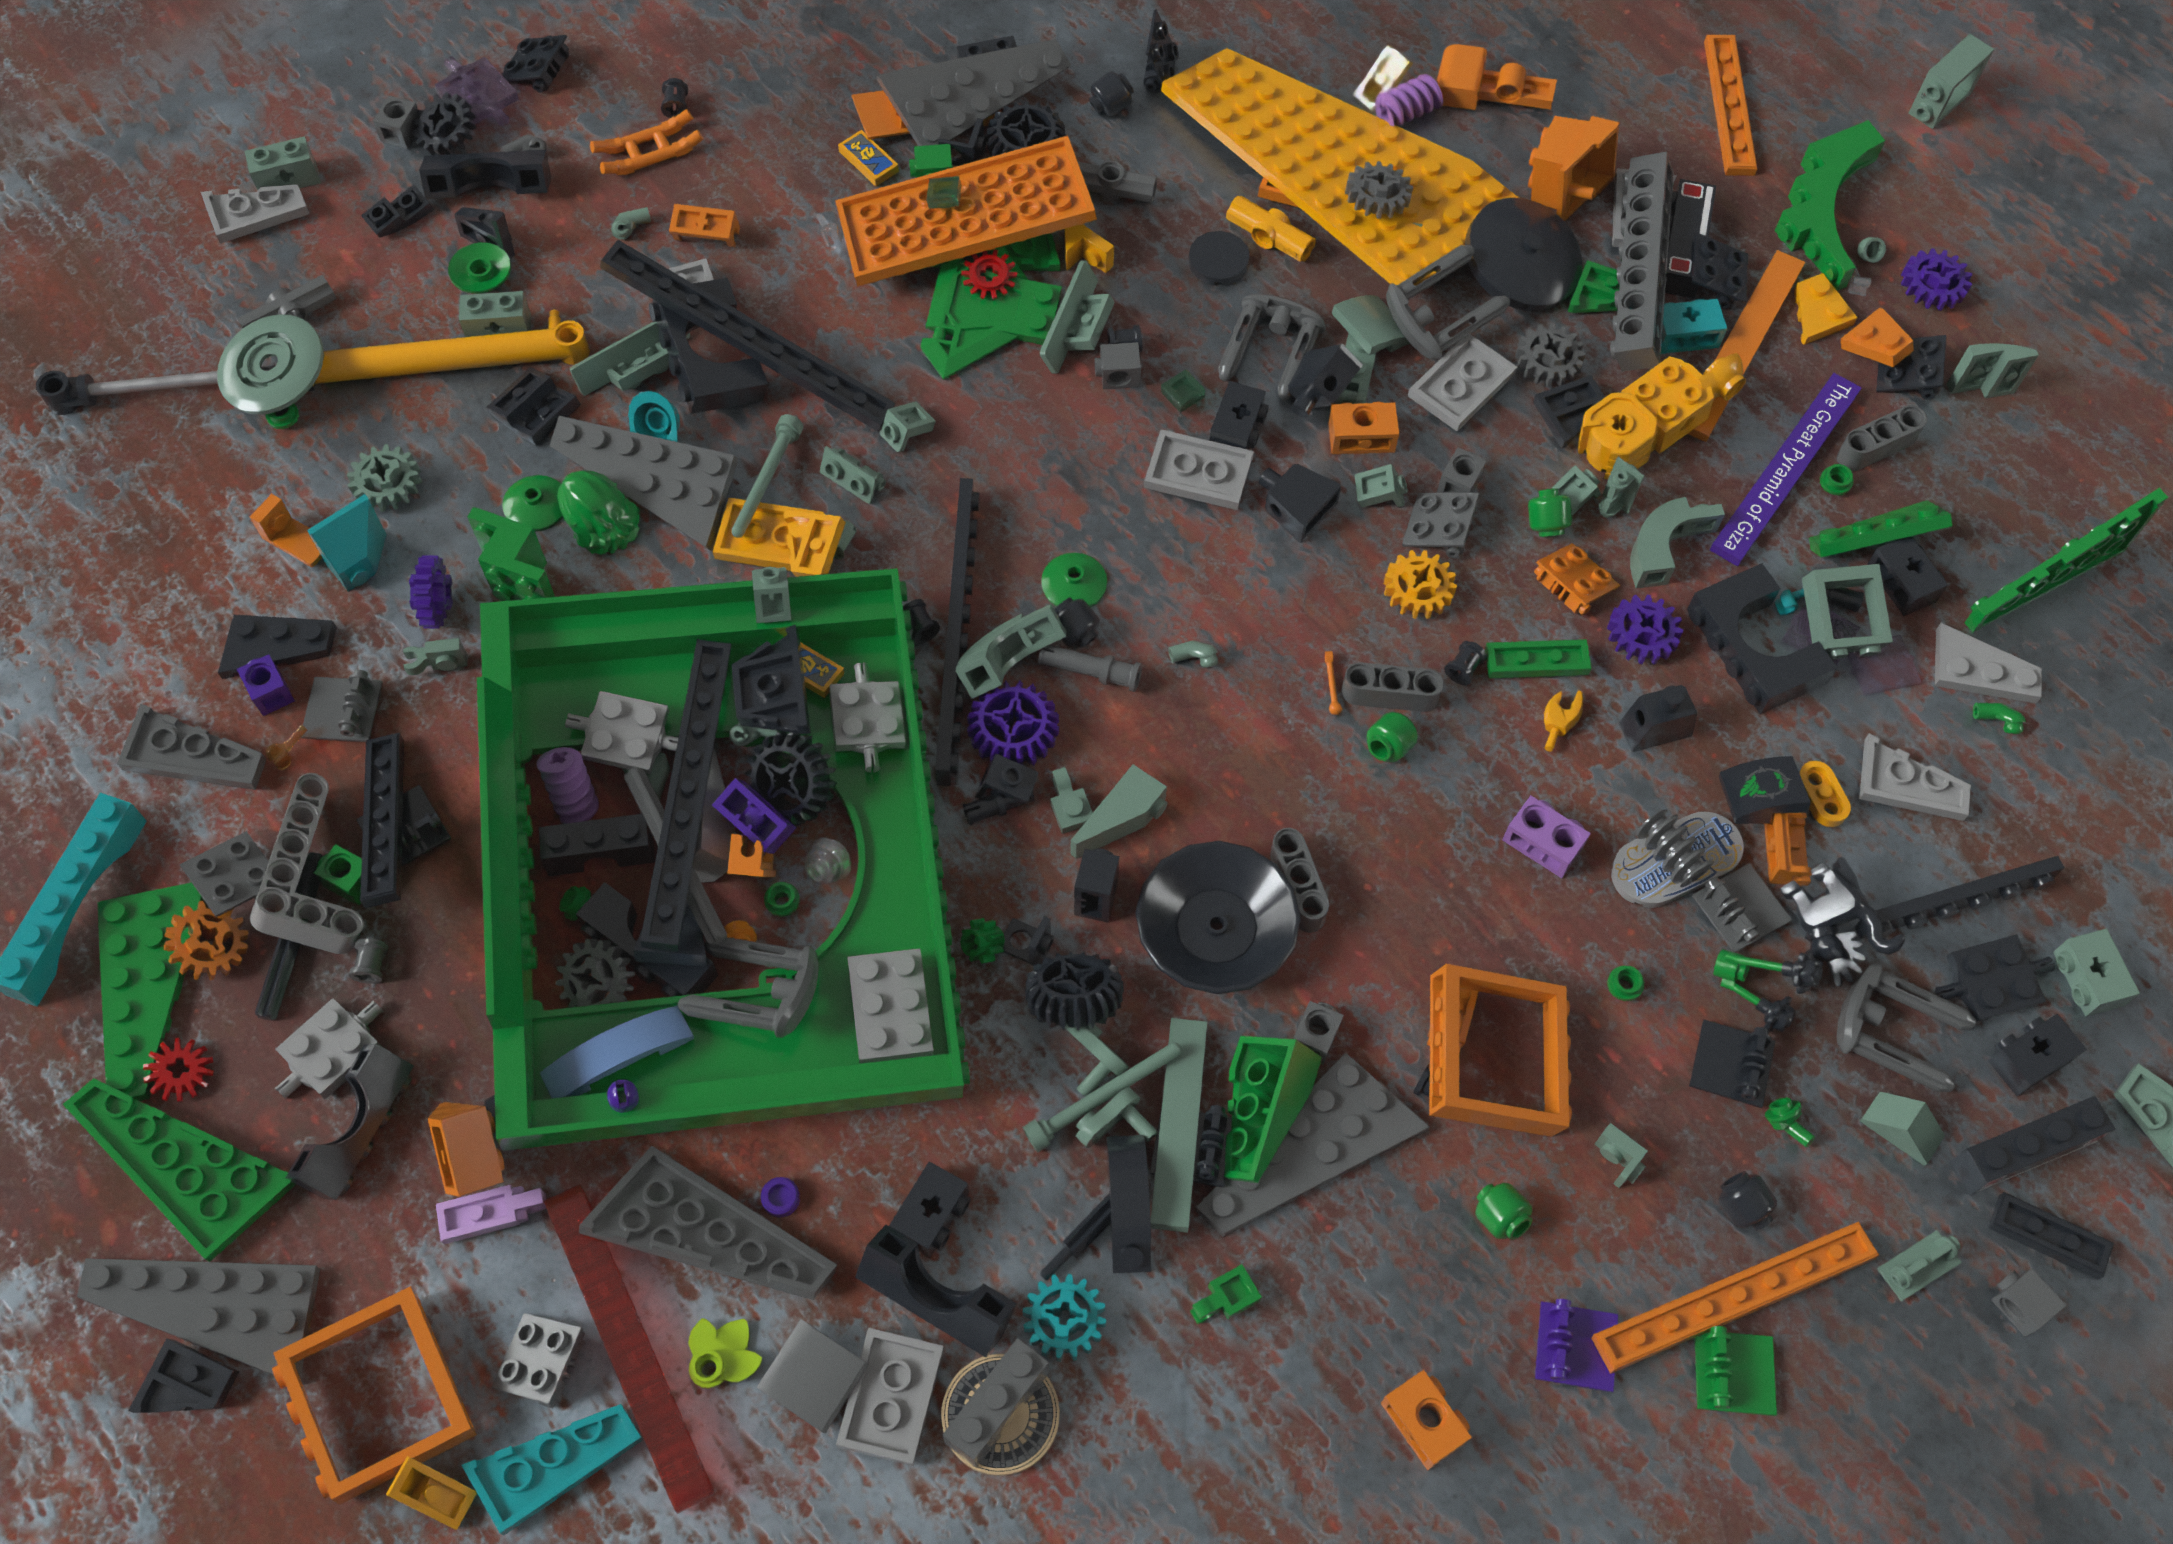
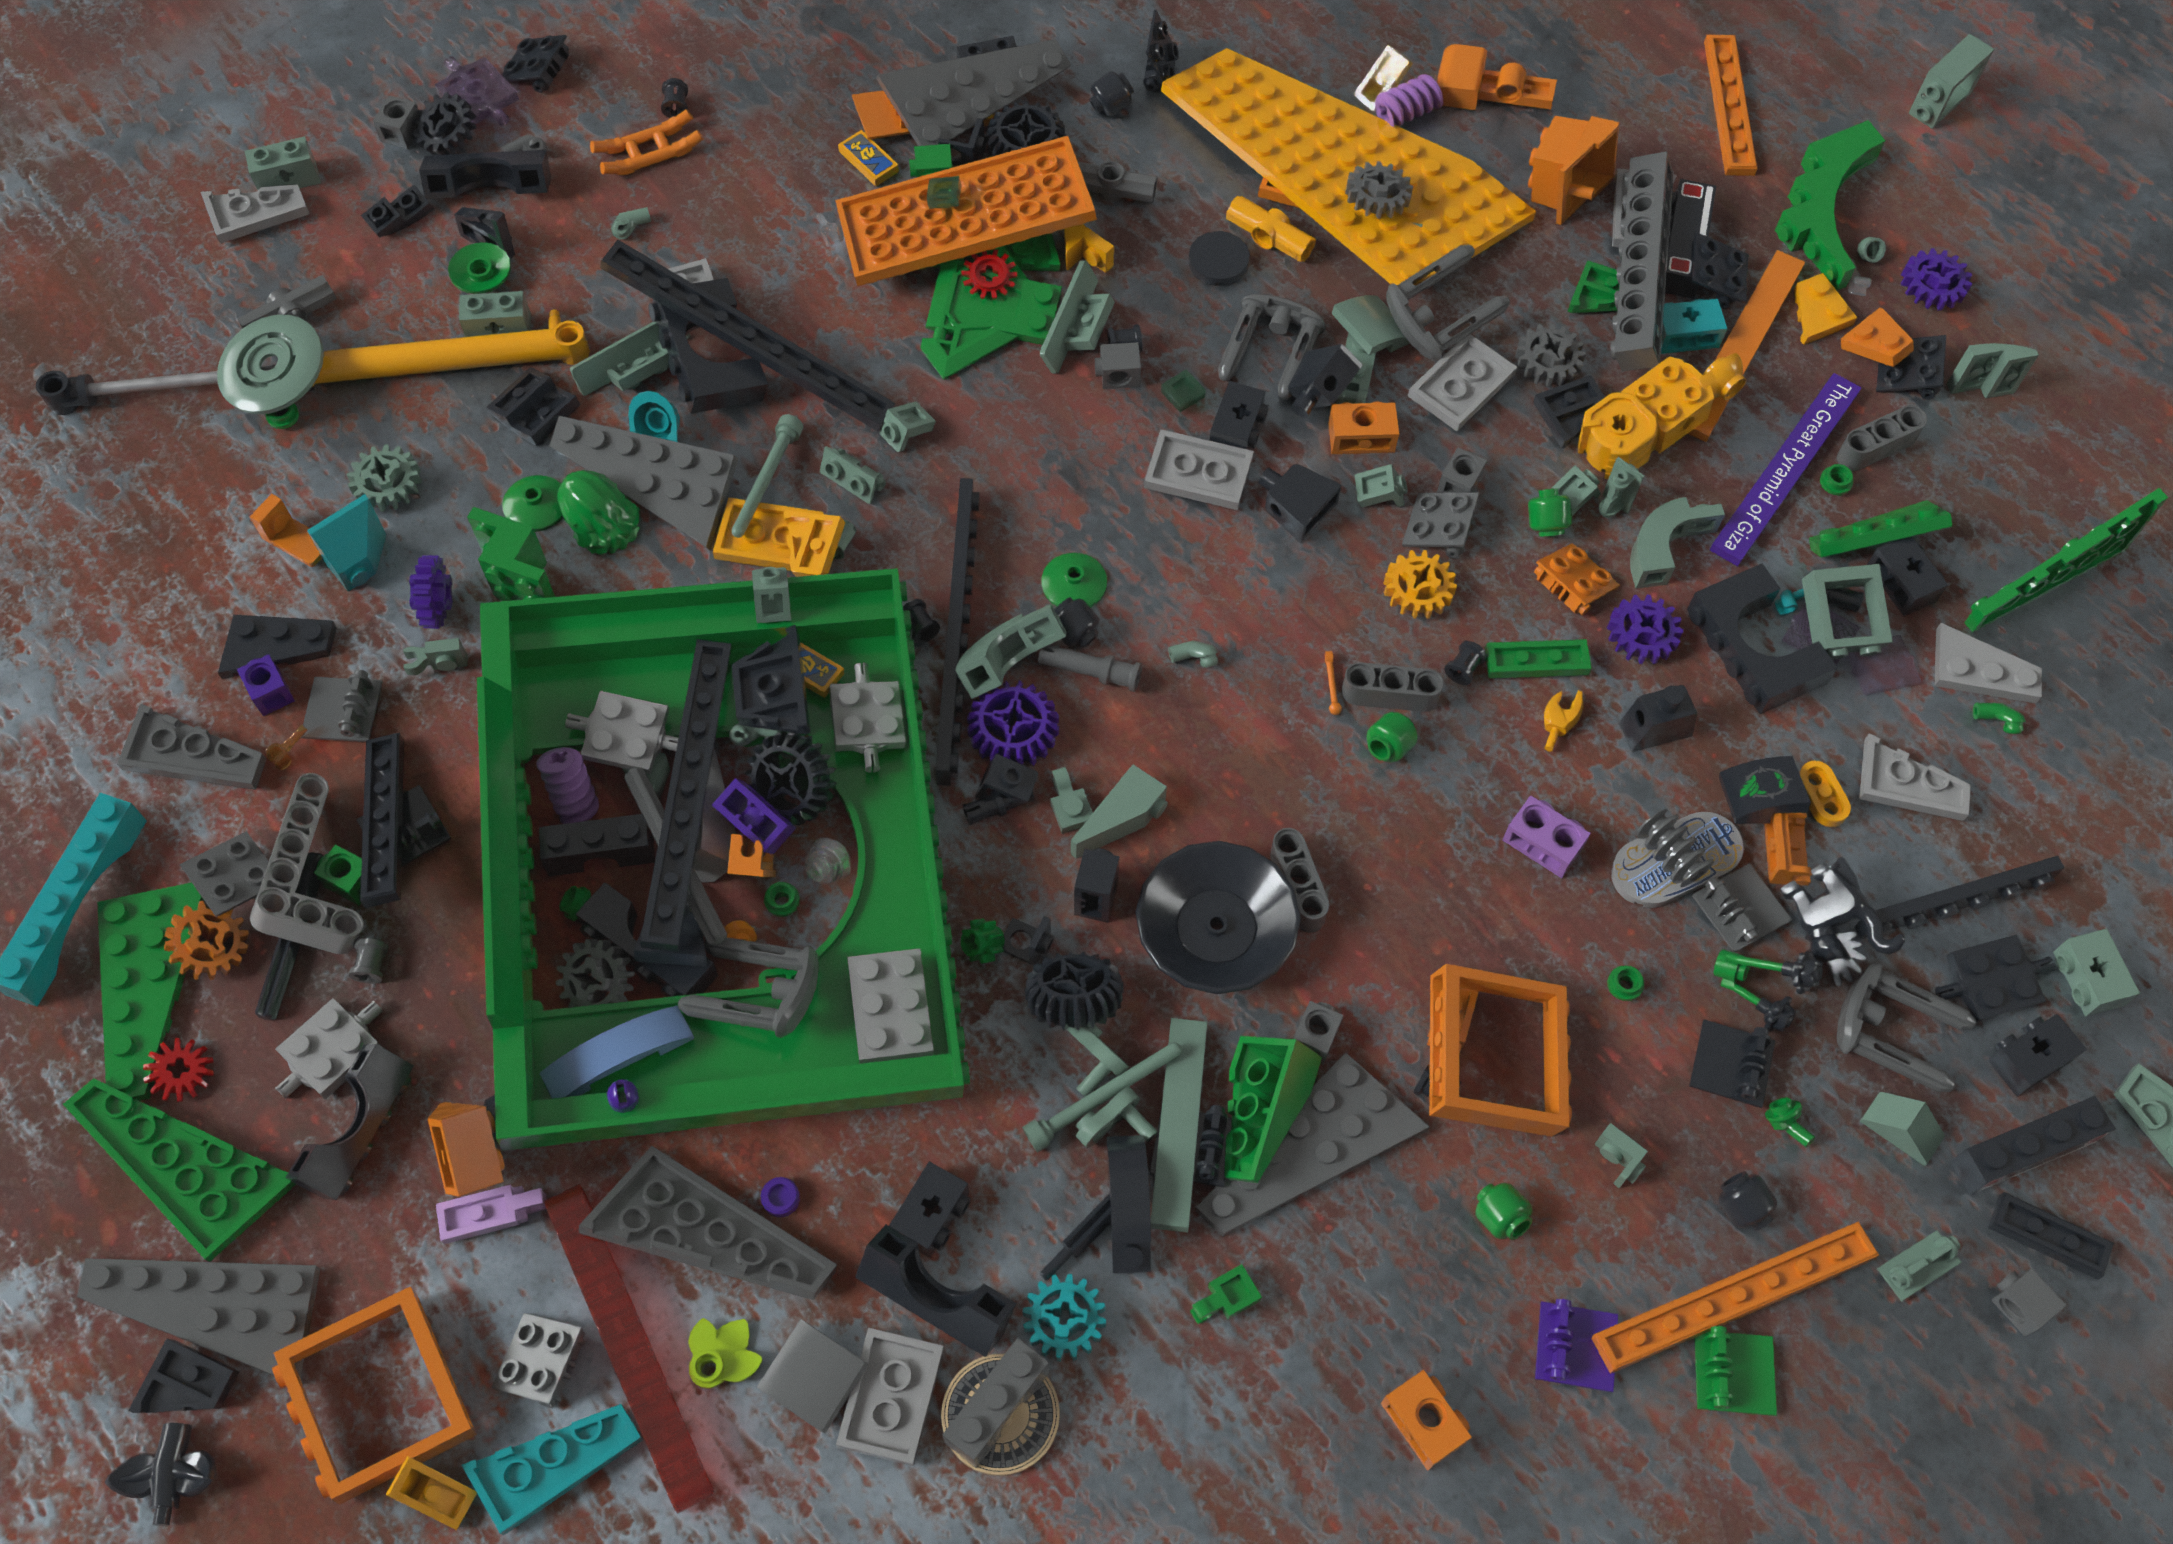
orange hinge [669,204,740,247] -> none
black dish [1465,197,1583,312] -> none
none -> black plant [104,1423,217,1526]

